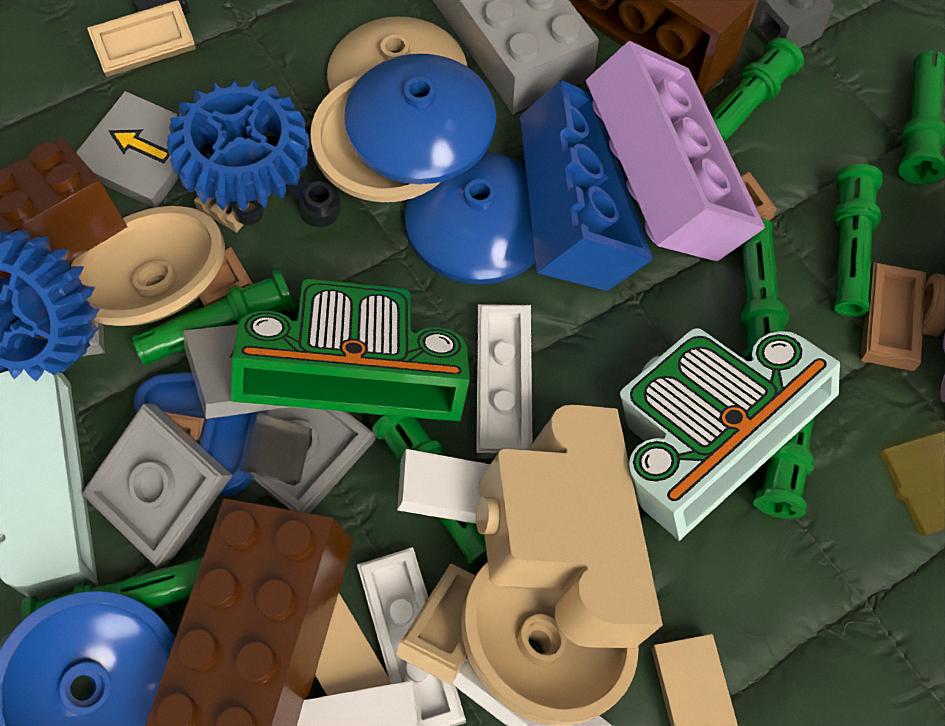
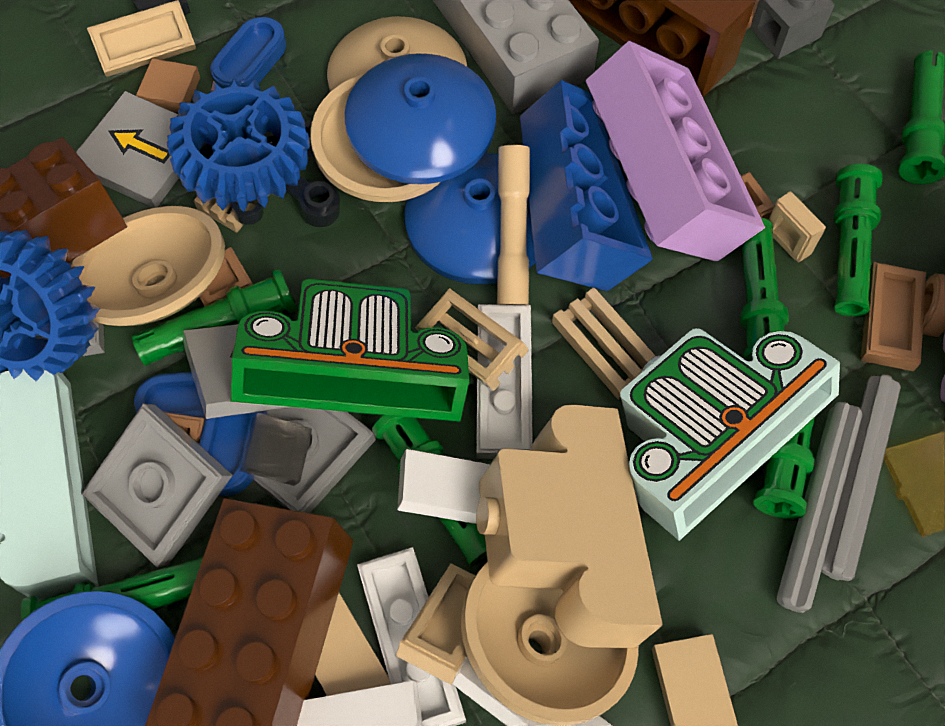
green pin [711,37,804,142] -> none
none -> medium nougat tile [136,58,200,113]
none -> blue tile [210,17,286,88]
none -> tan tile [415,288,529,391]
none -> tan piece [497,145,530,305]
none -> tan tile [552,288,656,400]
none -> tan tile [768,191,826,263]
none -> light grey axle [777,402,863,613]
none -> light grey axle [821,374,901,581]

